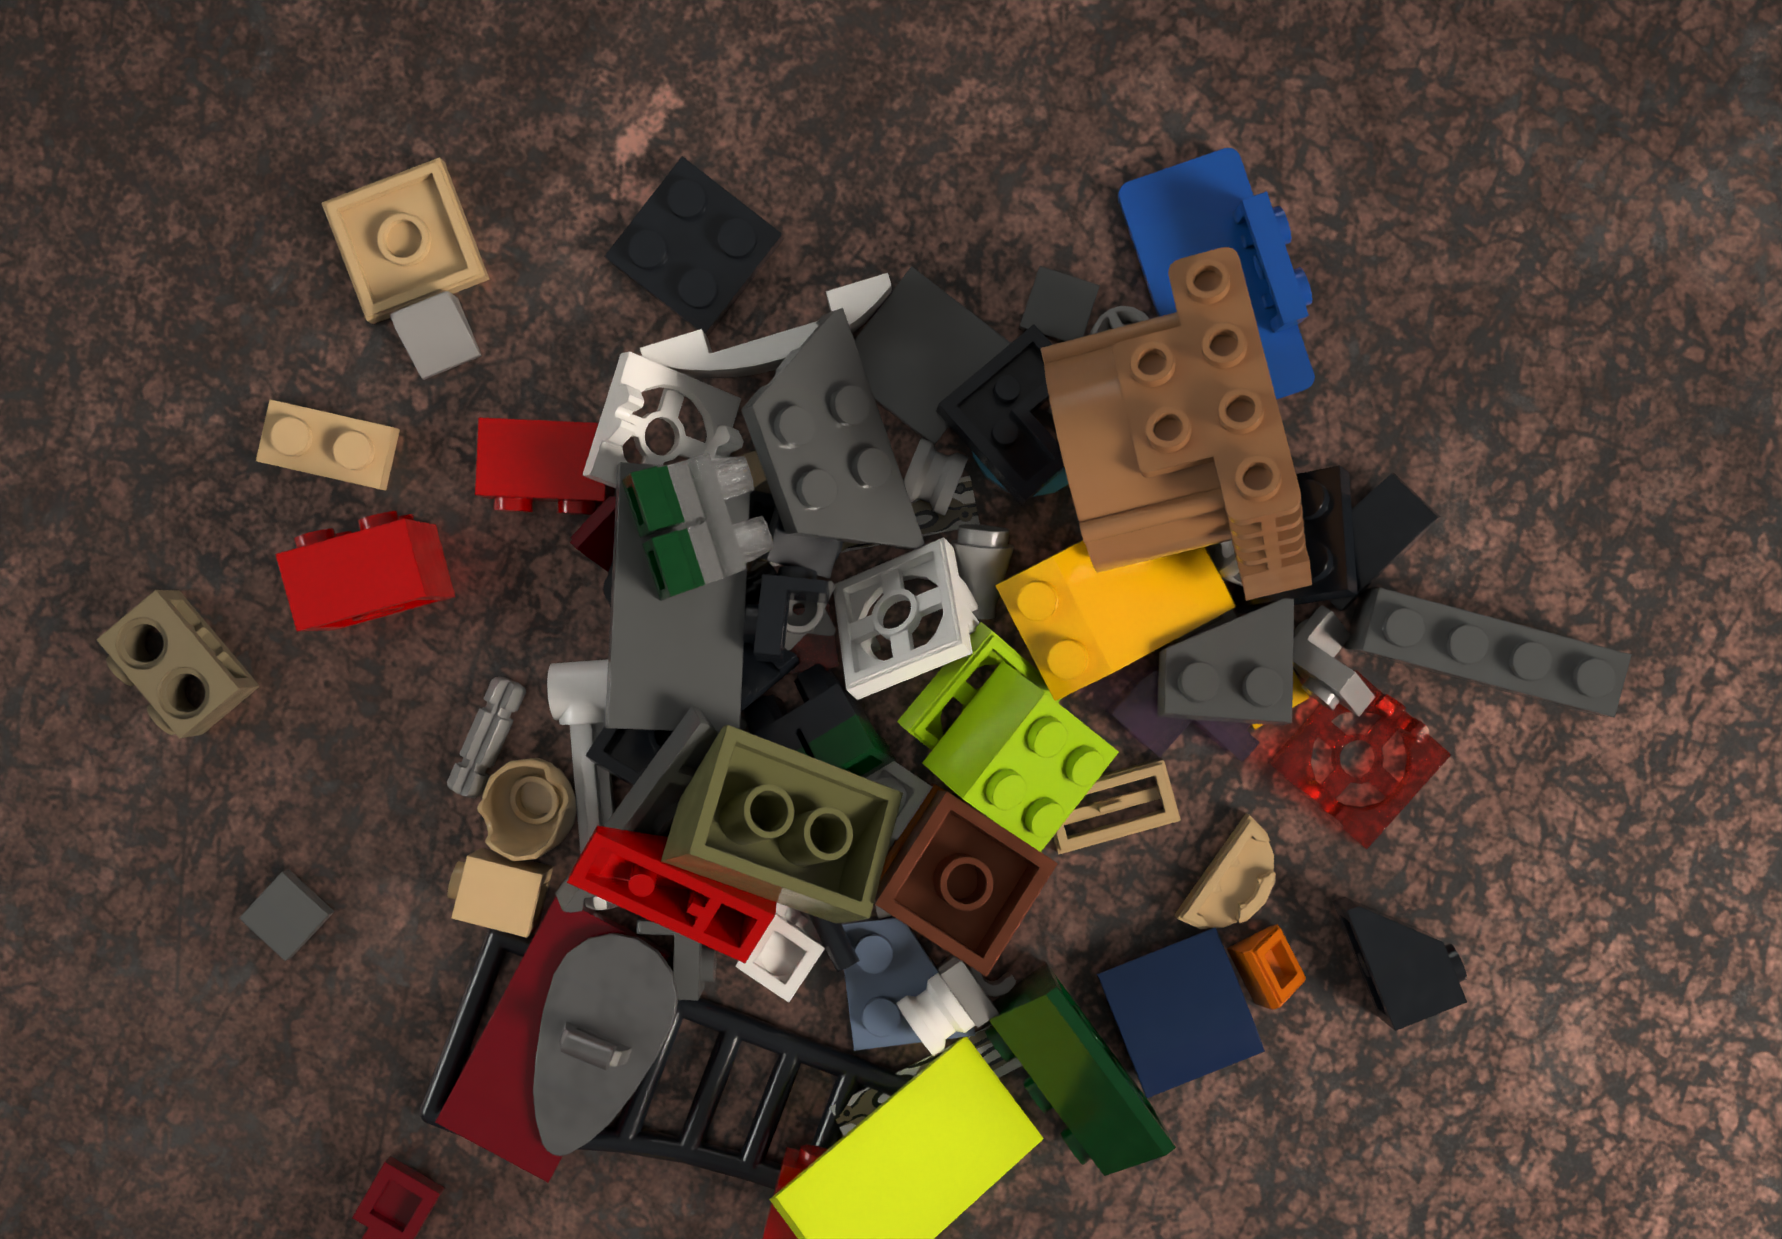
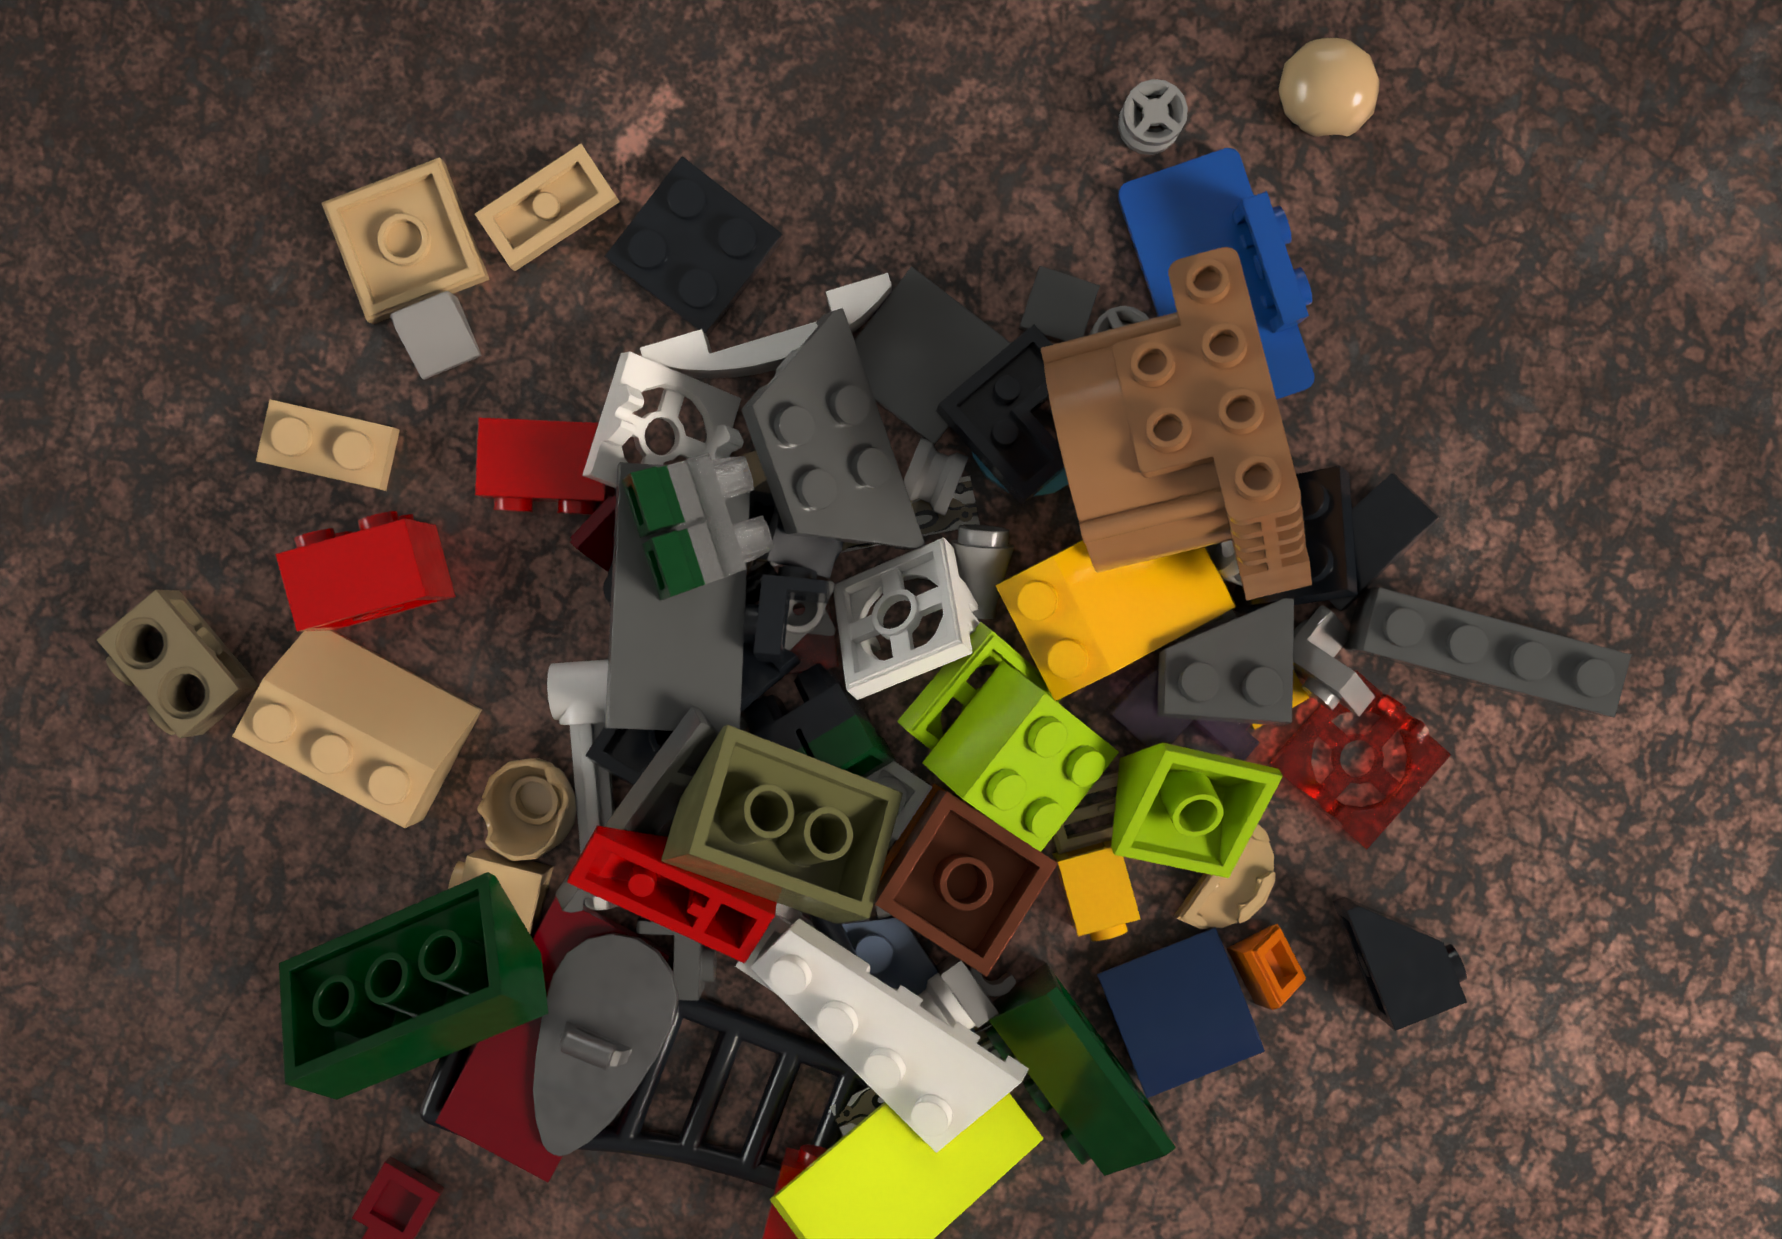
dark grey tile [239,869,335,961] -> none
light grey axle [447,676,526,799] -> none
none -> tan slope [232,630,482,828]
none -> dark green slope [279,872,549,1100]
none -> tan plate [475,144,620,272]
none -> white wing [750,919,1029,1153]
none -> yellow brick [1052,840,1141,941]
none -> lime slope [1111,742,1283,878]
none -> light grey wheel [1118,79,1188,155]
none -> tan hair [1279,38,1380,137]

